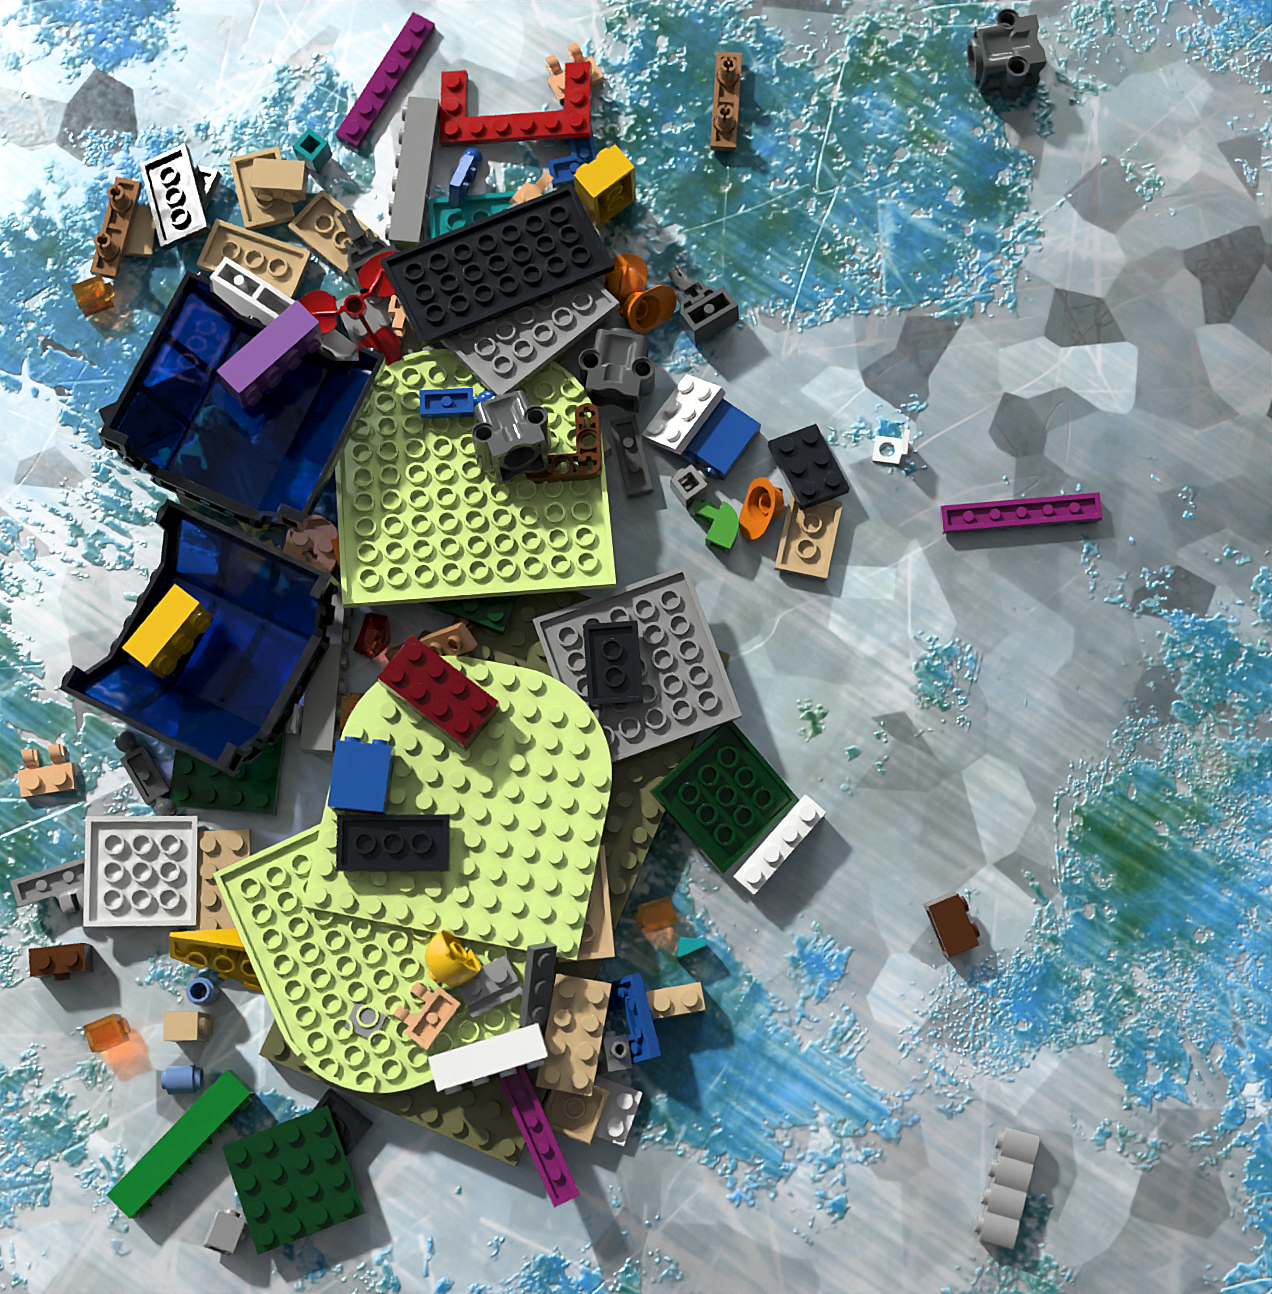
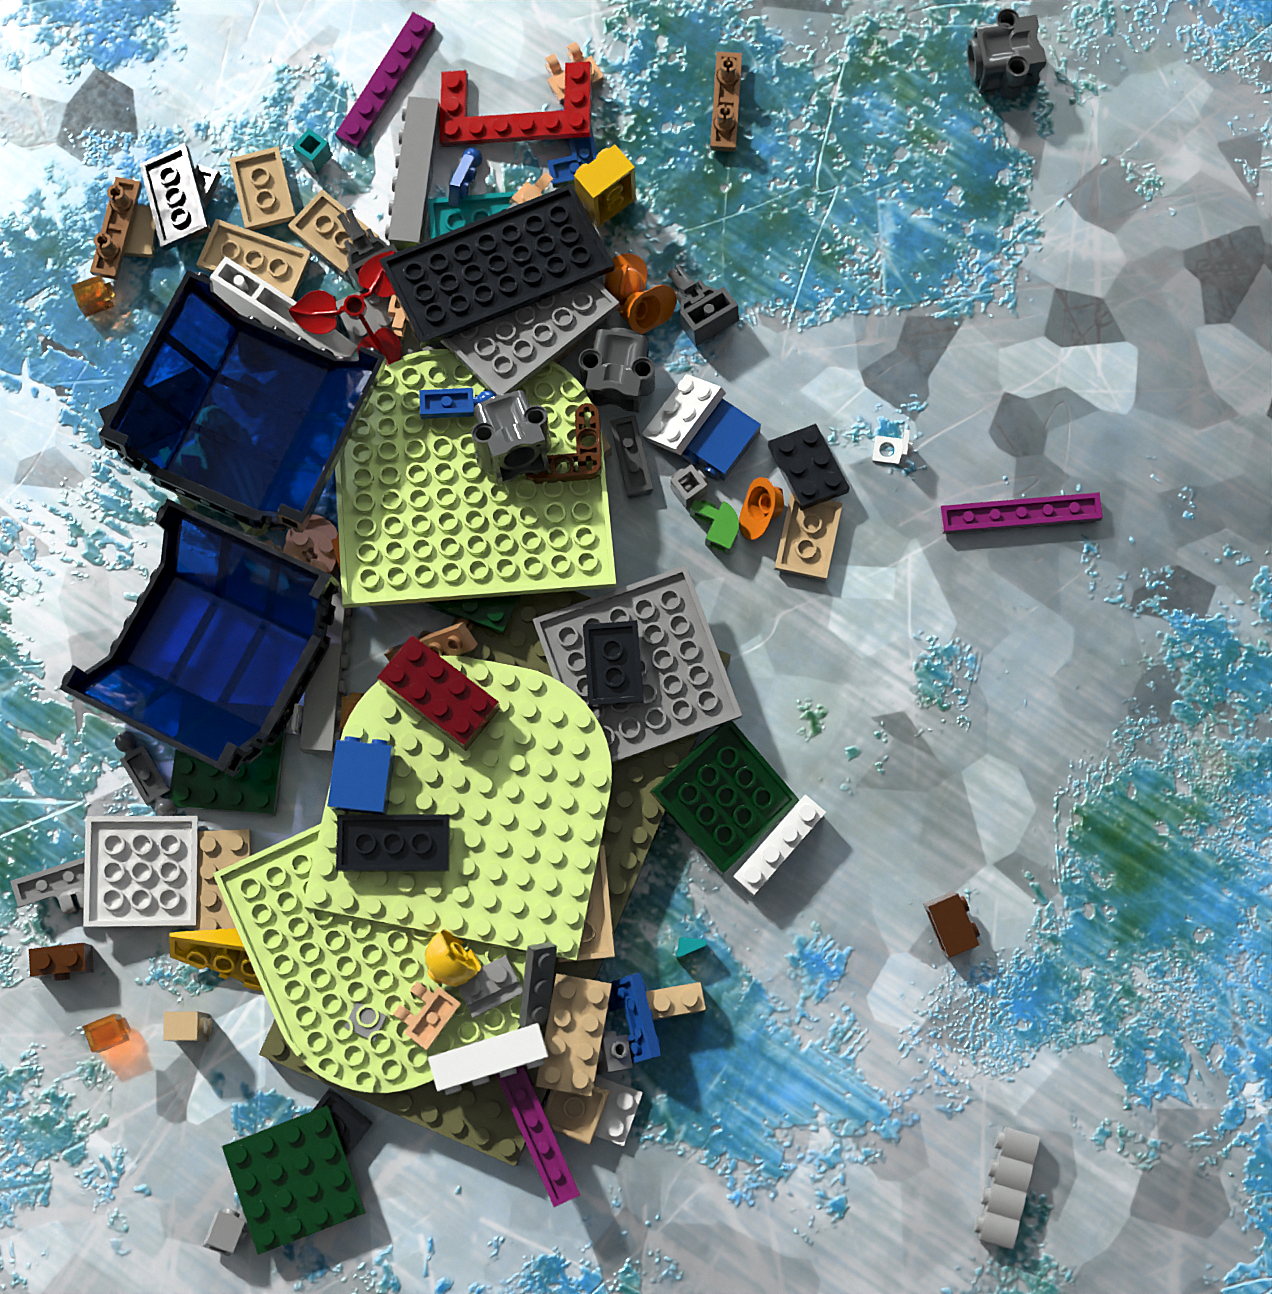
light nougat plate [18,744,77,798] -> none
green brick [106,1070,256,1219] -> none
yellow brick [122,584,214,679] -> none
medium blue brick [161,1065,204,1095] -> none
medium blue brick [186,977,219,1007] -> none
medium lavender brick [217,300,323,409] -> none
tan brick [250,158,309,202] -> none
clear red hair [353,612,391,660] -> none
clear orange brick [634,896,677,934] -> none

